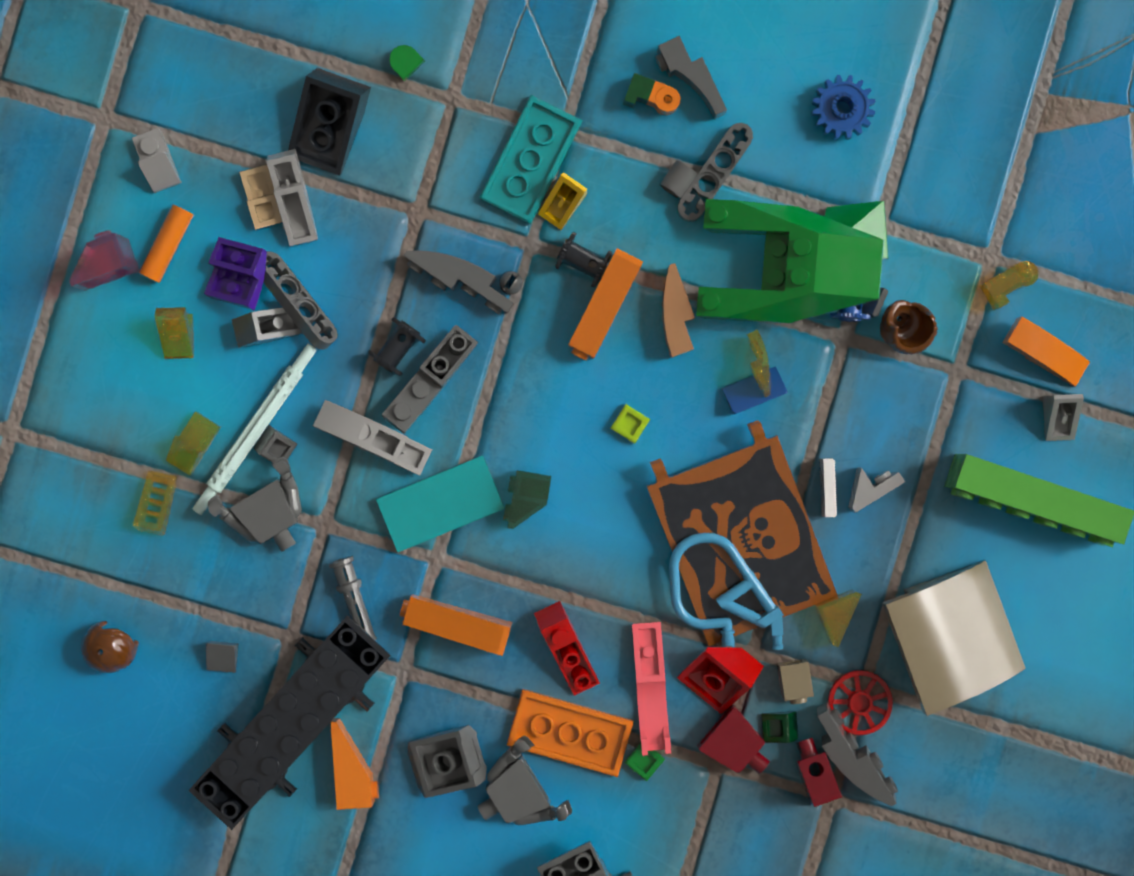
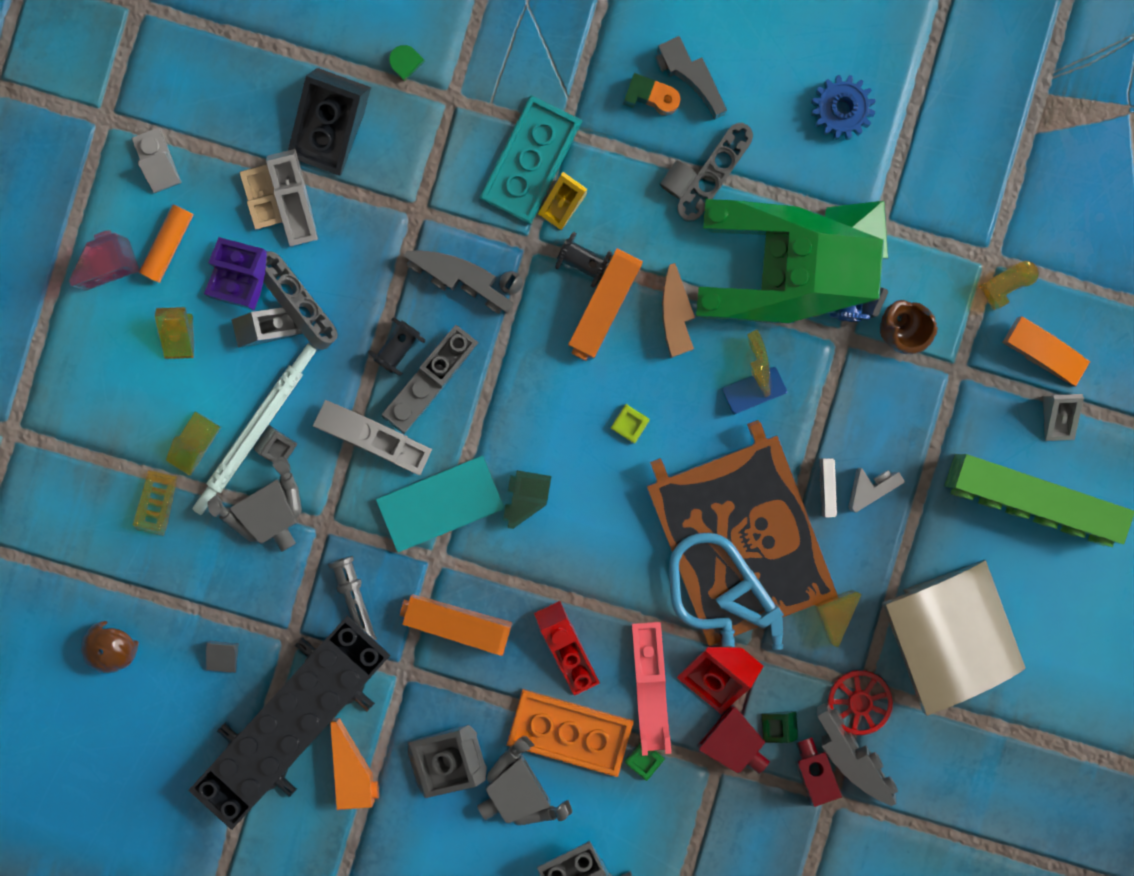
dark tan brick [777,659,814,704] -> none

